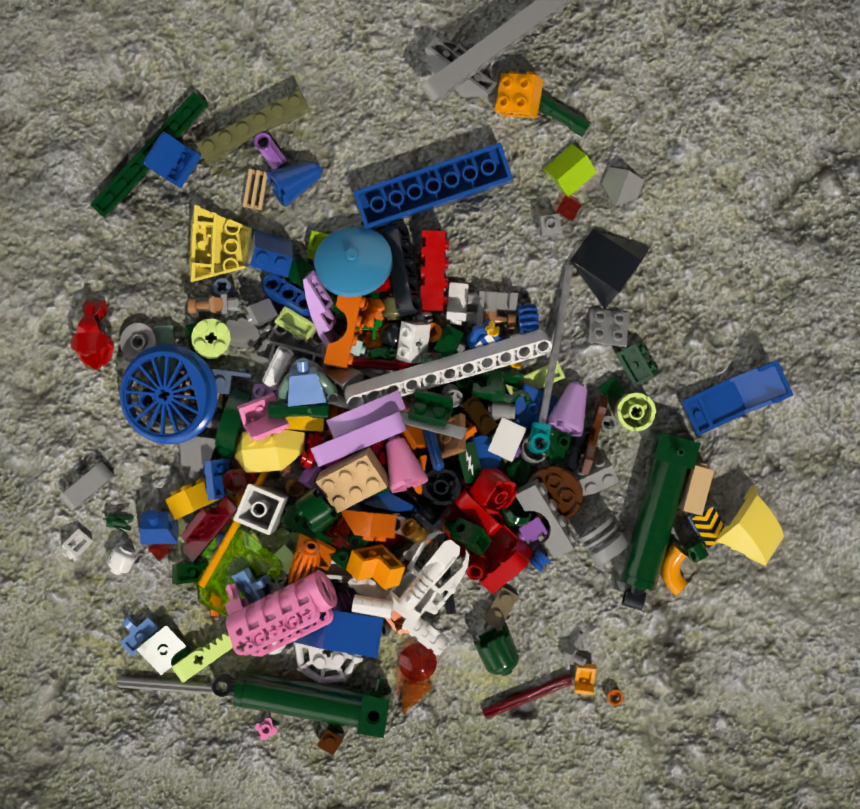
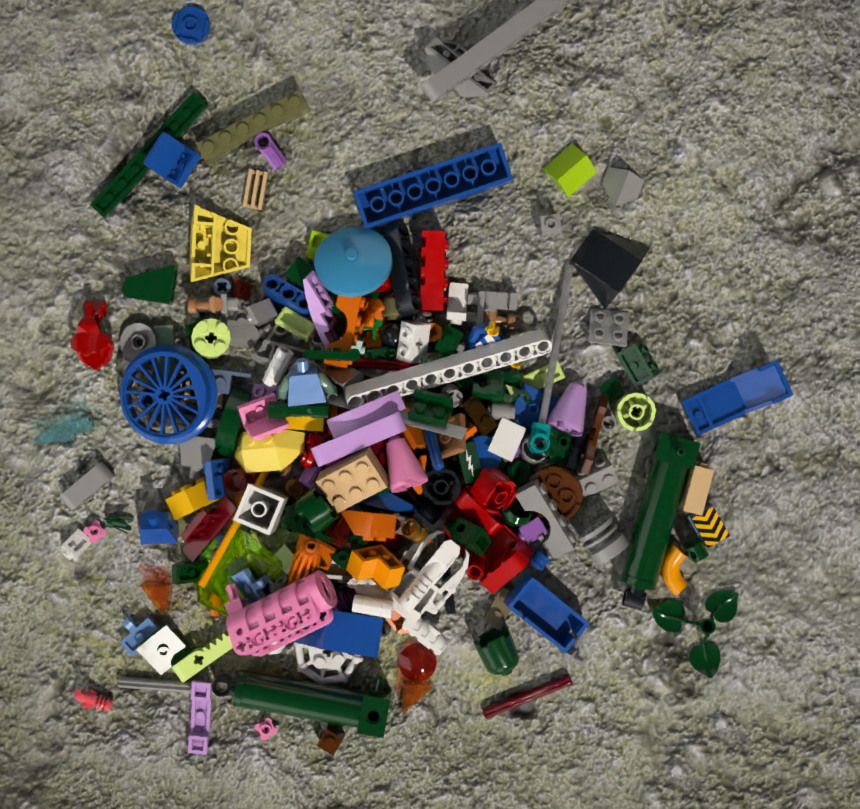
white head [107,545,136,575] -> none
clear red piece [148,544,172,561] -> none
blue slope [244,230,293,277] -> none
blue cone [267,161,322,207] -> none
light orange brick [494,71,544,119] -> none
blue gear [516,304,539,335] -> none
dark green axle [538,92,591,137] -> none
clear red tile [555,196,582,222] -> none
light orange bracket [574,663,597,695] -> none
orange hinge [607,690,623,706] -> none
light yellow wedge [715,484,784,565] -> none
none -> clear light blue slope [32,416,95,444]
none -> coral piece [74,689,113,712]
none -> bright pink plate [83,520,107,543]
none -> dark green slope [122,265,178,305]
none -> clear orange slope [140,580,173,615]
none -> blue tile [172,6,211,45]
none -> lavender slope [188,680,212,755]
none -> clear red plate [232,280,253,301]
none -> dark green plate [304,347,361,362]
none -> blue piece [503,572,590,653]
none -> dark green plant [652,590,739,678]

